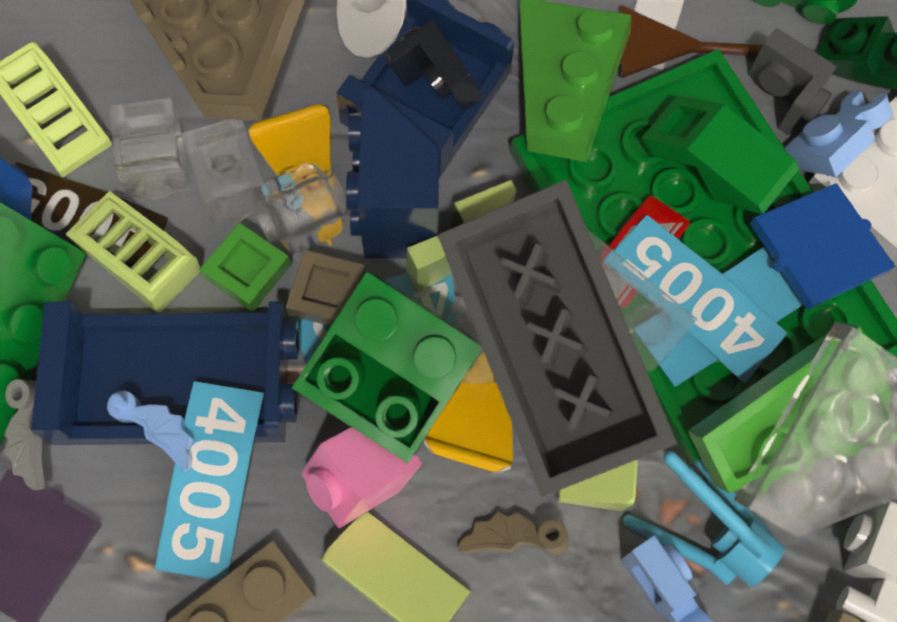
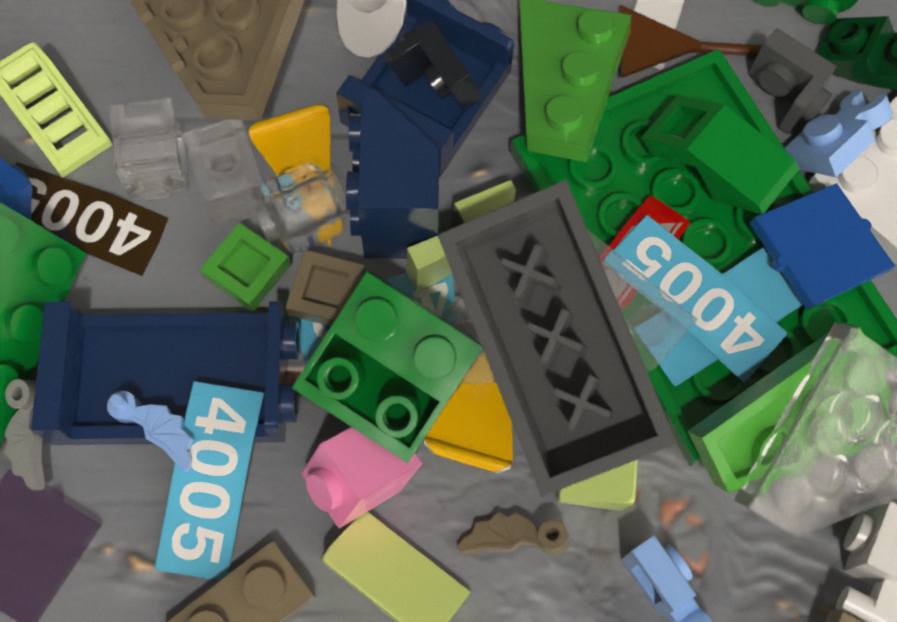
yellowish green slope [66,191,201,314] -> none
medium azure plant [623,451,786,588] -> none

